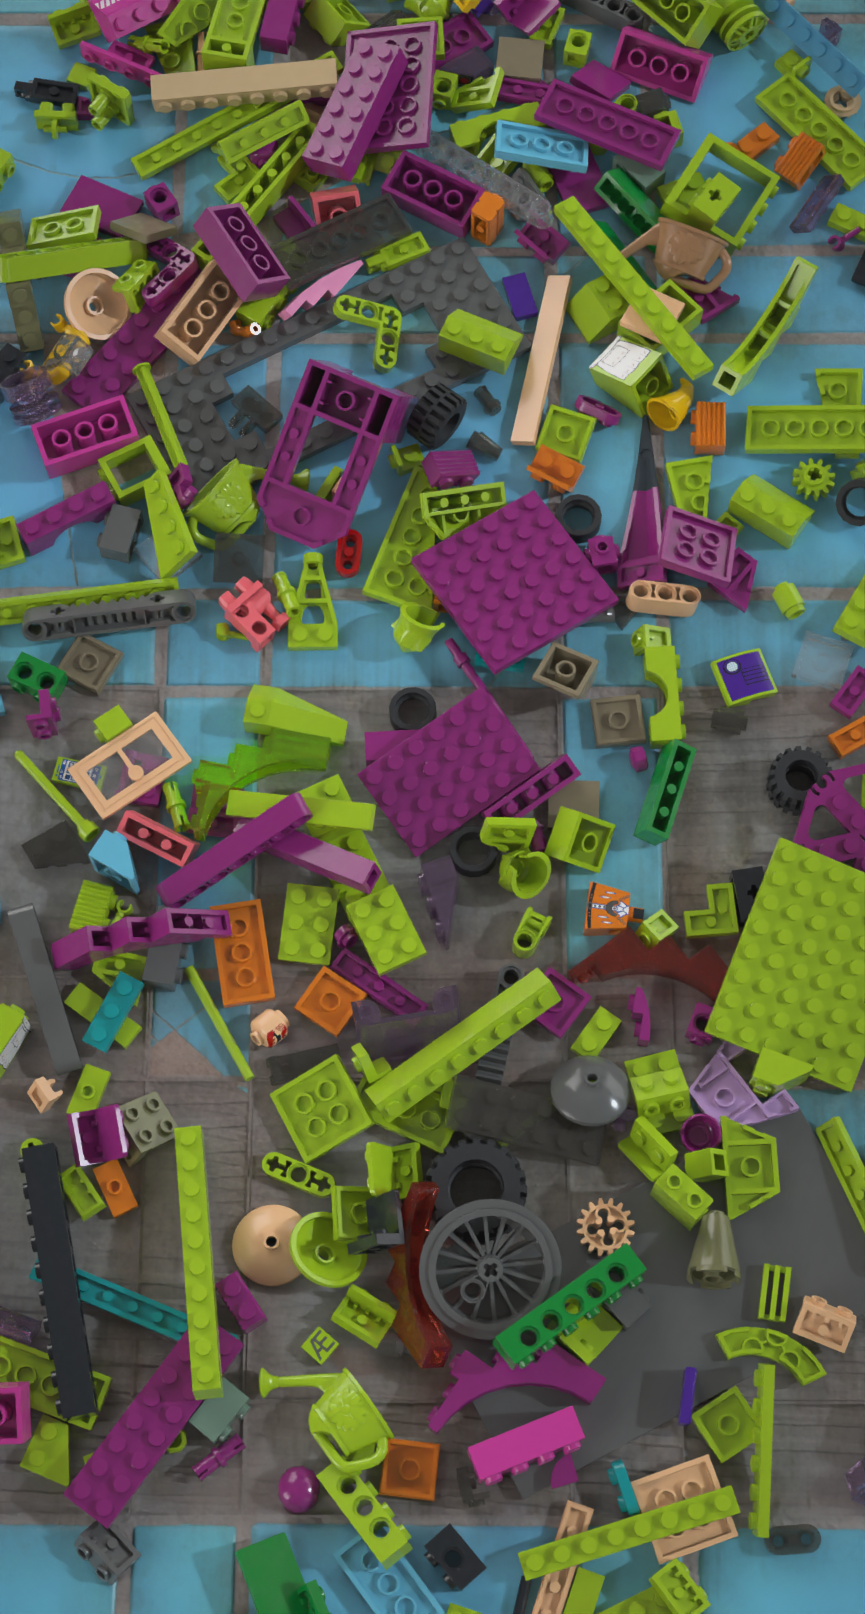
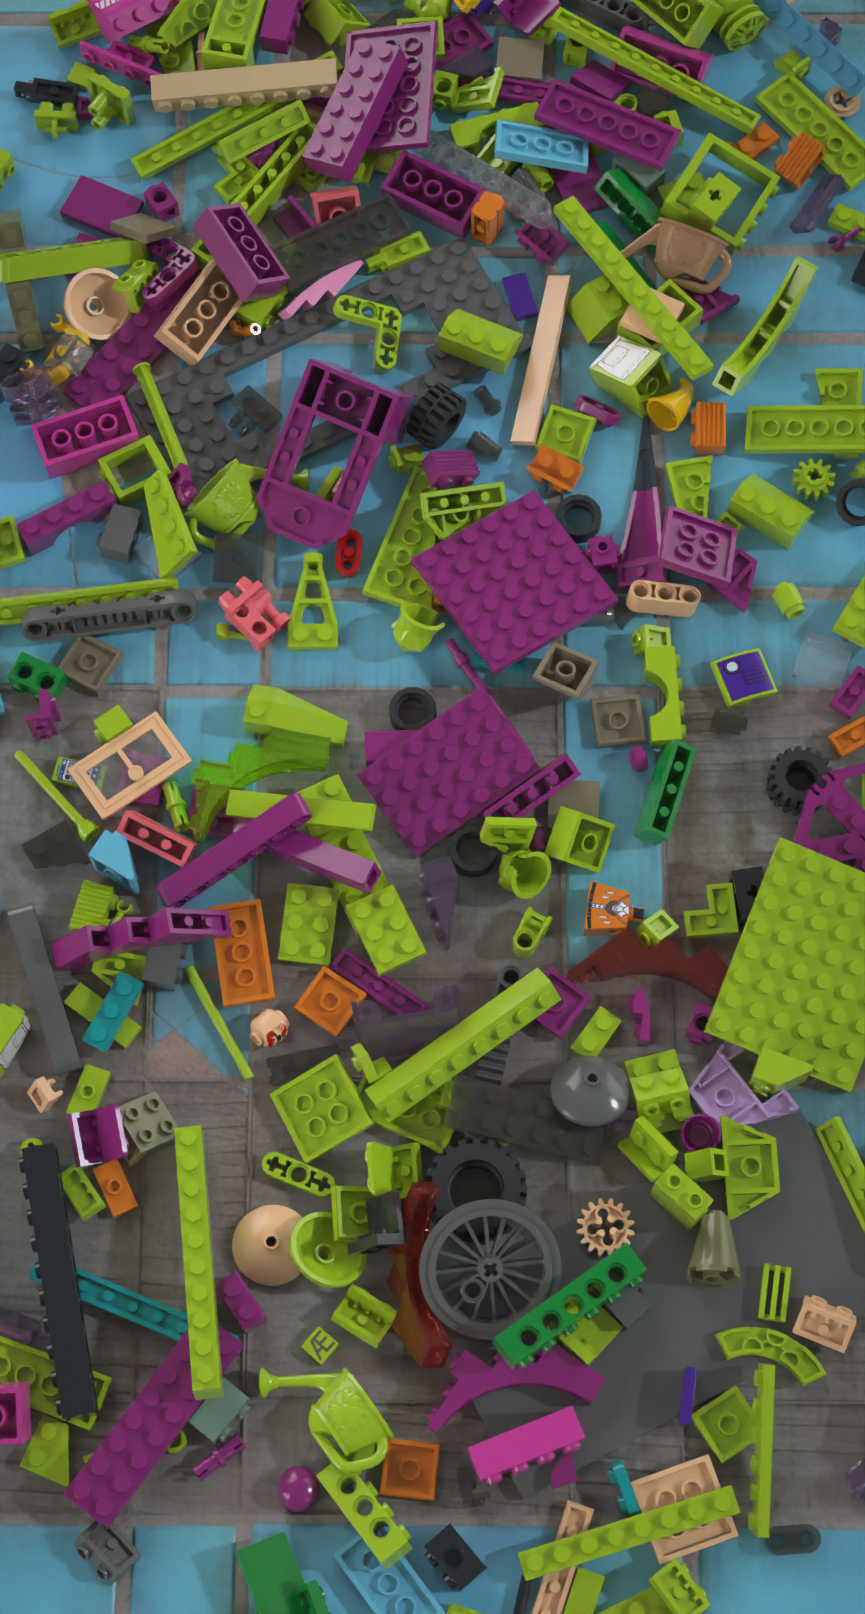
lime plate [26,205,101,250] -> none
lime pin [271,571,302,618] -> none
magenta plate [334,924,358,948] -> none
none -> lime plate [548,7,761,135]

